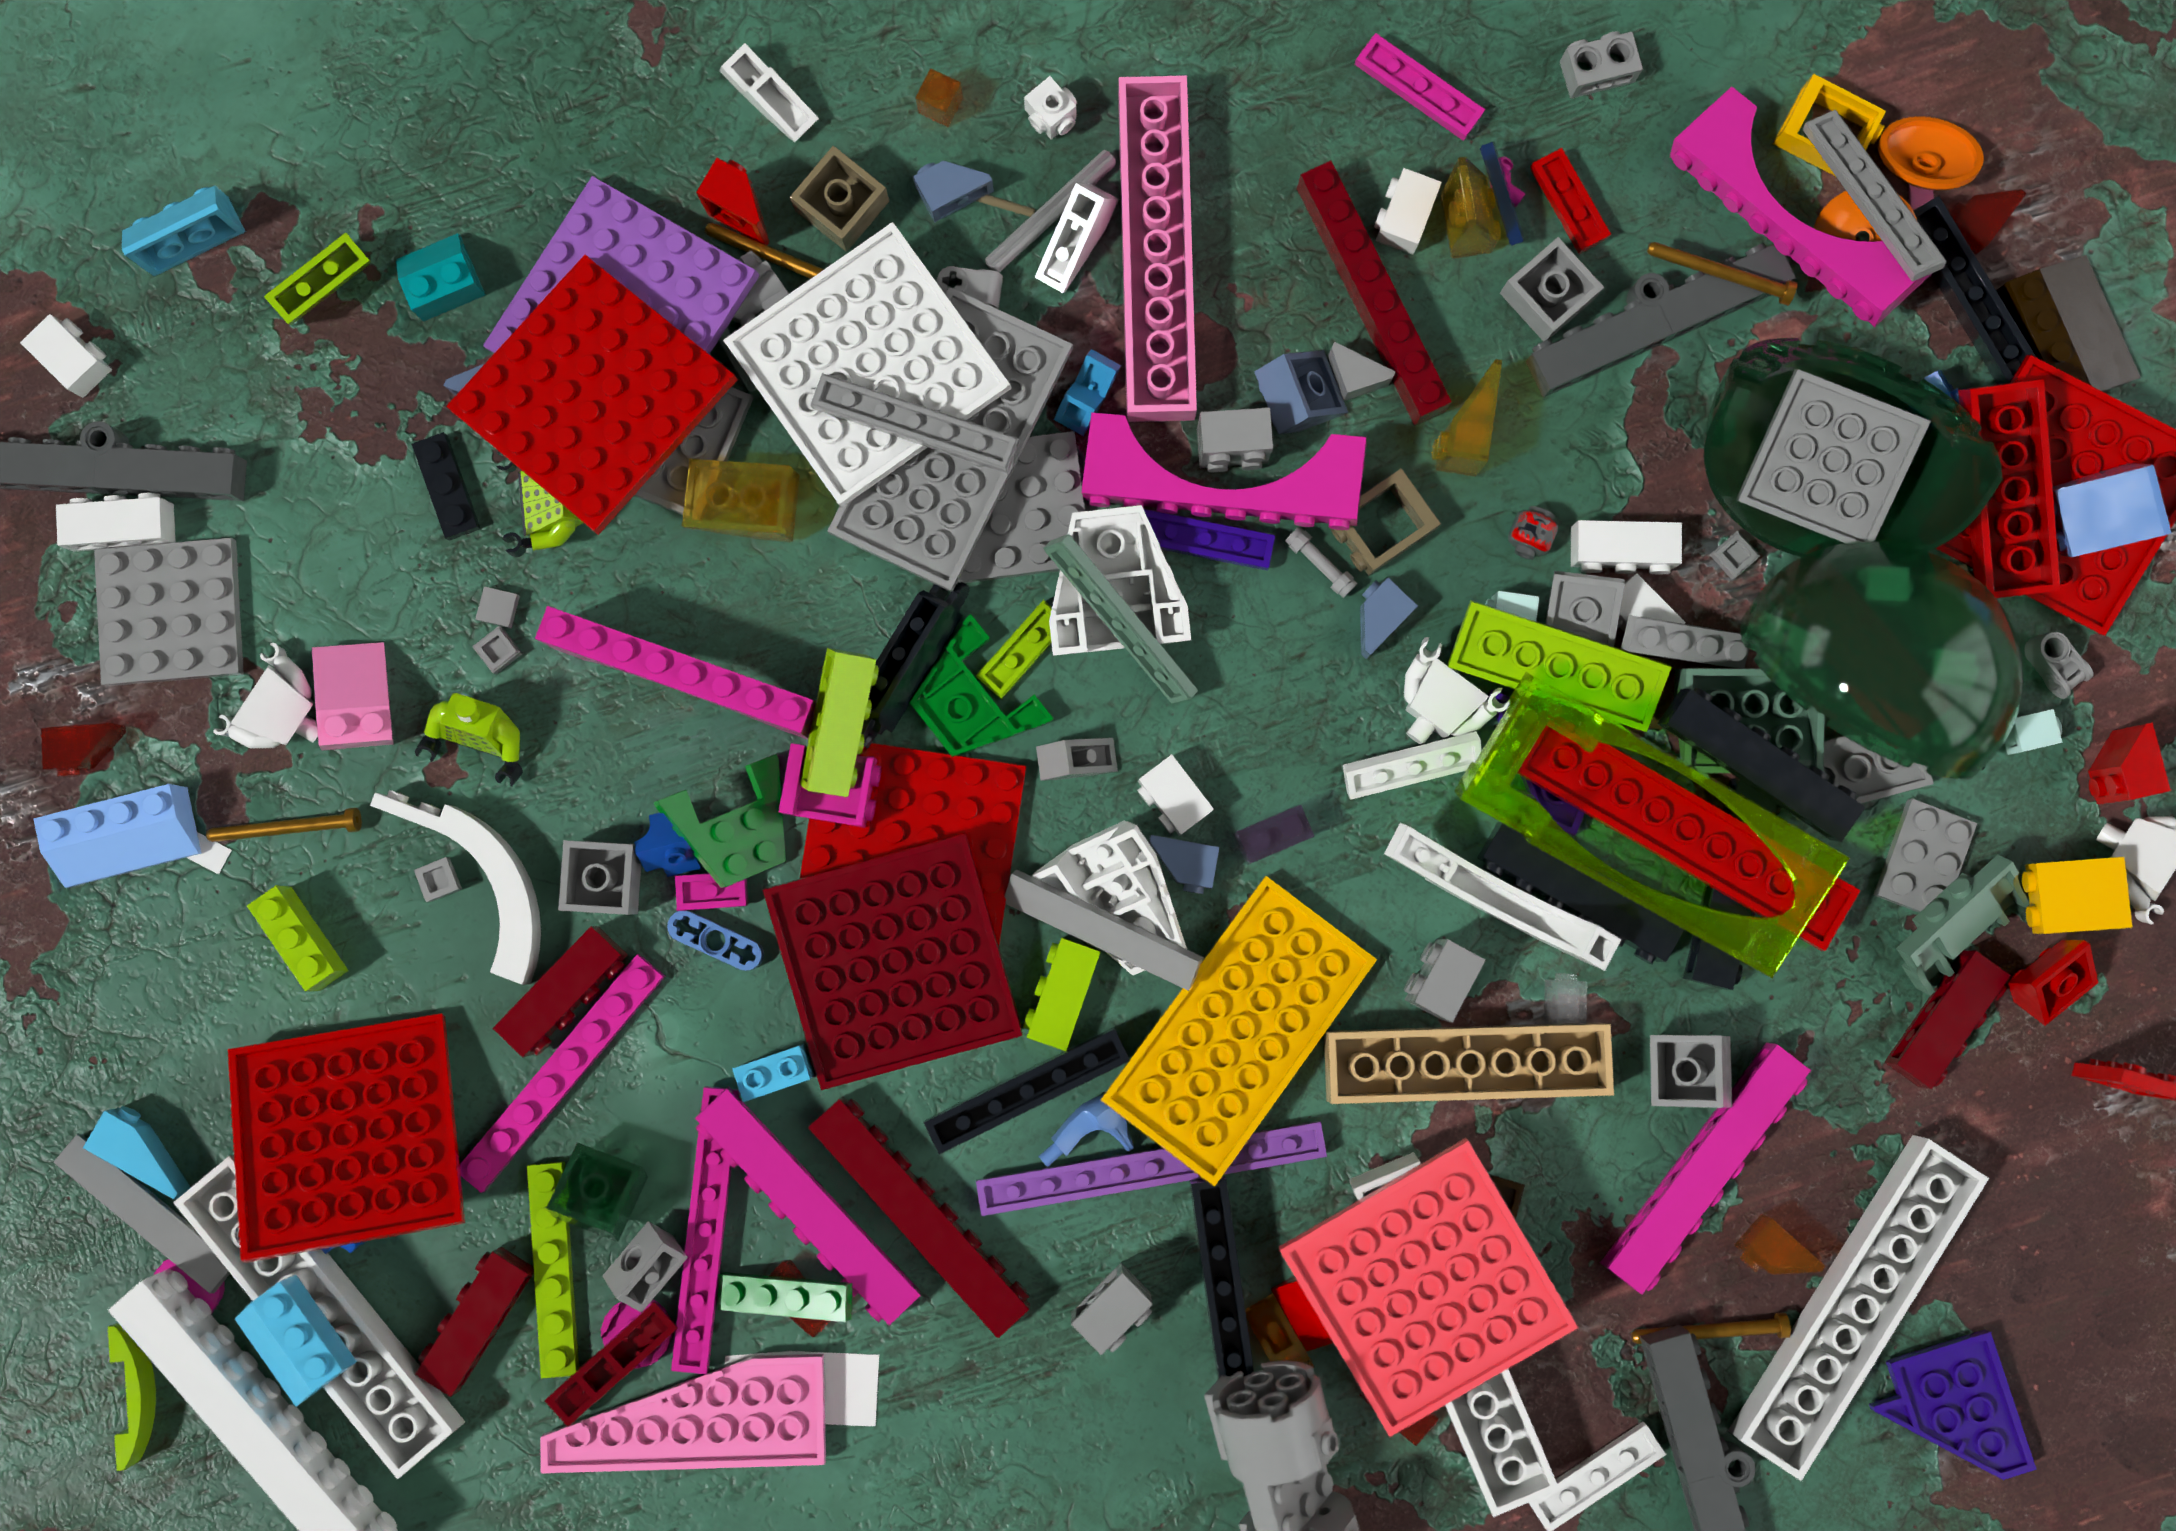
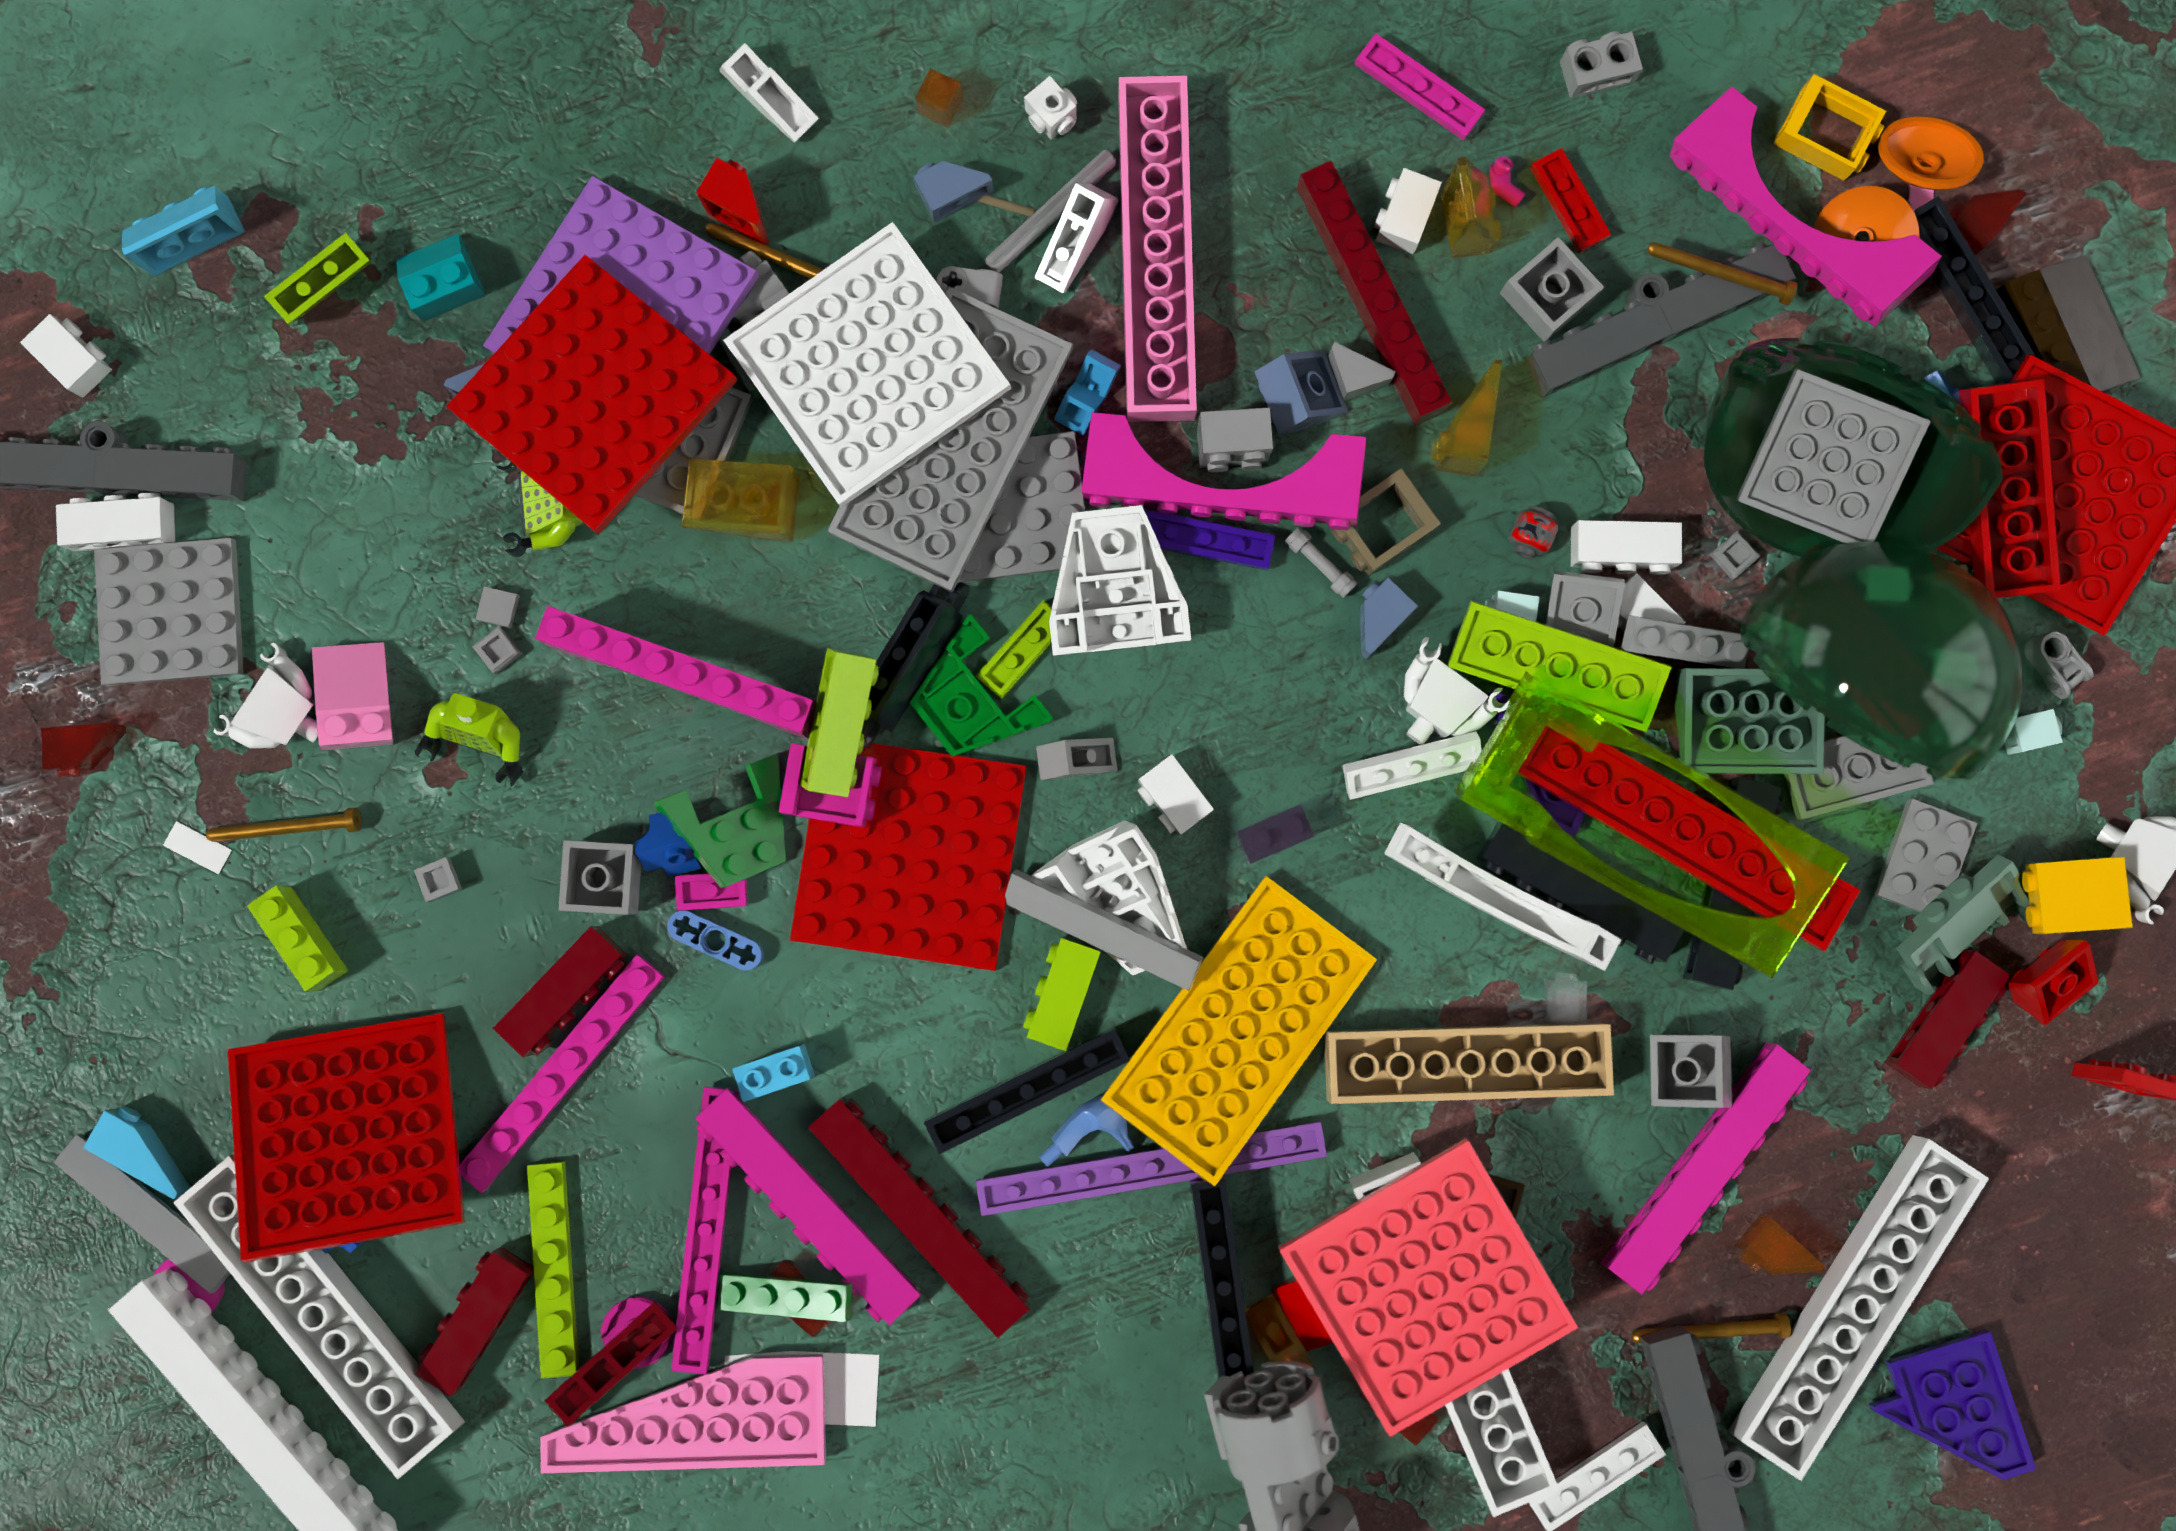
light blue slope [33,784,202,888] -> none
lime slope [108,1323,156,1471] -> none
medium azure slope [235,1275,357,1407] -> none
white arch [370,790,541,985] -> none
black plate [412,432,481,541] -> none
clear green brick [546,1142,648,1242] -> none
light grey brick [602,1221,688,1313] -> none
dark red plate [763,833,1023,1090] -> none
dark tan brick [790,146,890,252] -> none
light grey tile [810,373,1020,474] -> none
sand green tile [1043,534,1198,703] -> none
light grey brick [1071,1262,1153,1356] -> none
sand blue slope [1149,835,1219,894] -> none
light grey brick [1404,939,1486,1023] -> none
dark blue tile [1480,141,1525,245] -> none
black brick [1657,687,1866,842] -> none
light grey tile [1803,110,1946,282] -> none
medium blue slope [2053,463,2172,557] -> none
red slope [2088,722,2171,805] -> none

